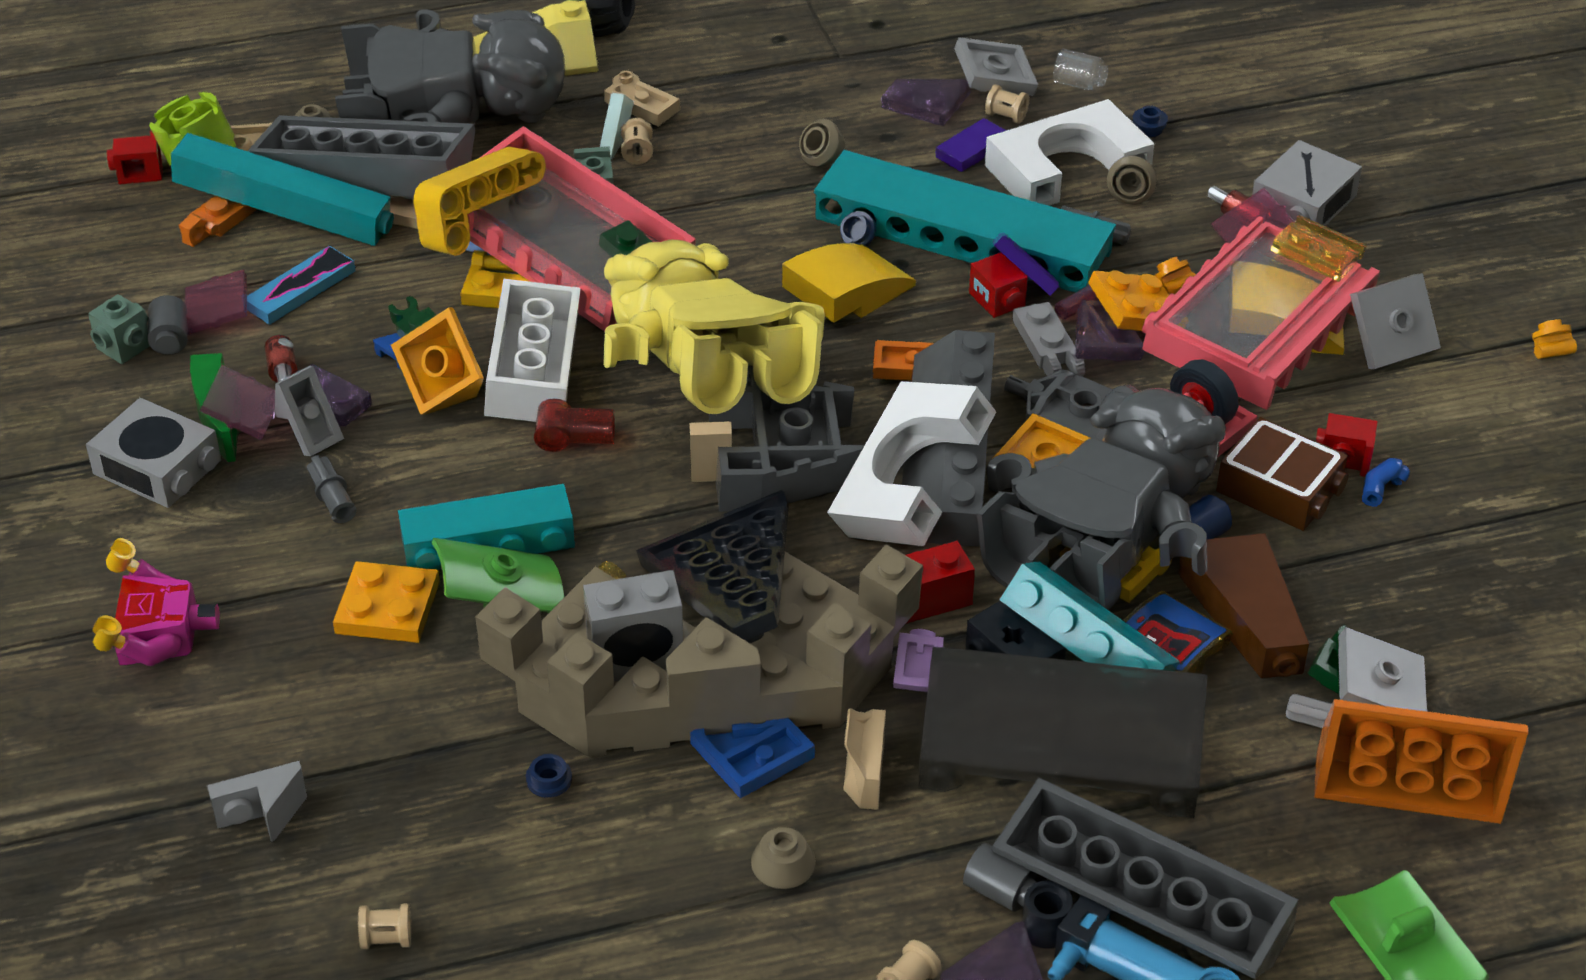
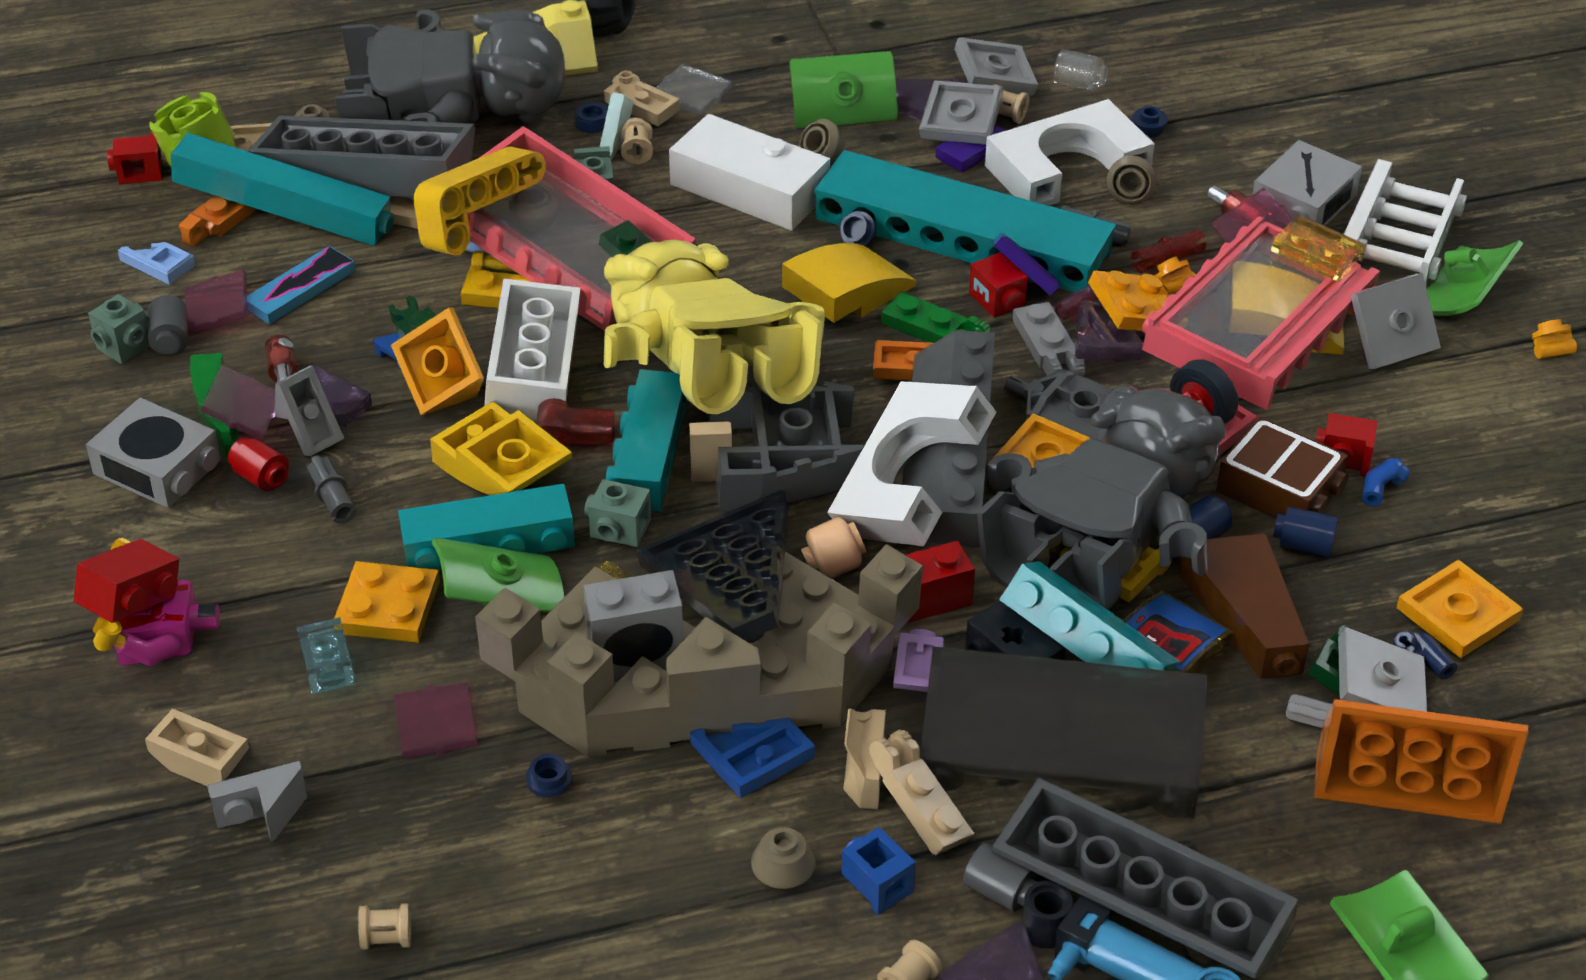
none -> red brick [73,538,180,623]
none -> light blue tile [117,242,196,285]
none -> tan slope [145,708,249,786]
none -> red brick [228,437,289,492]
none -> clear light blue brick [297,617,355,694]
none -> clear pink piece [394,682,477,758]
none -> yellow slope [430,401,572,495]
none -> dark blue tile [575,103,608,133]
none -> sand green brick [584,479,651,547]
none -> teal brick [606,369,688,512]
none -> clear piece [656,64,732,115]
none -> white brick [669,114,830,231]
none -> bright green shield [789,51,897,129]
none -> light nougat head [801,517,867,579]
none -> blue brick [842,827,916,915]
none -> tan hinge [868,730,974,855]
none -> green hinge [881,292,992,343]
none -> light grey plate [919,80,1003,144]
none -> clear red pin [1131,228,1206,273]
none -> dark blue brick [1273,506,1338,558]
none -> white fence [1338,159,1467,285]
none -> dark blue arm [1393,630,1458,679]
none -> light orange plate [1397,559,1523,658]
none -> bright green shield [1427,240,1524,316]

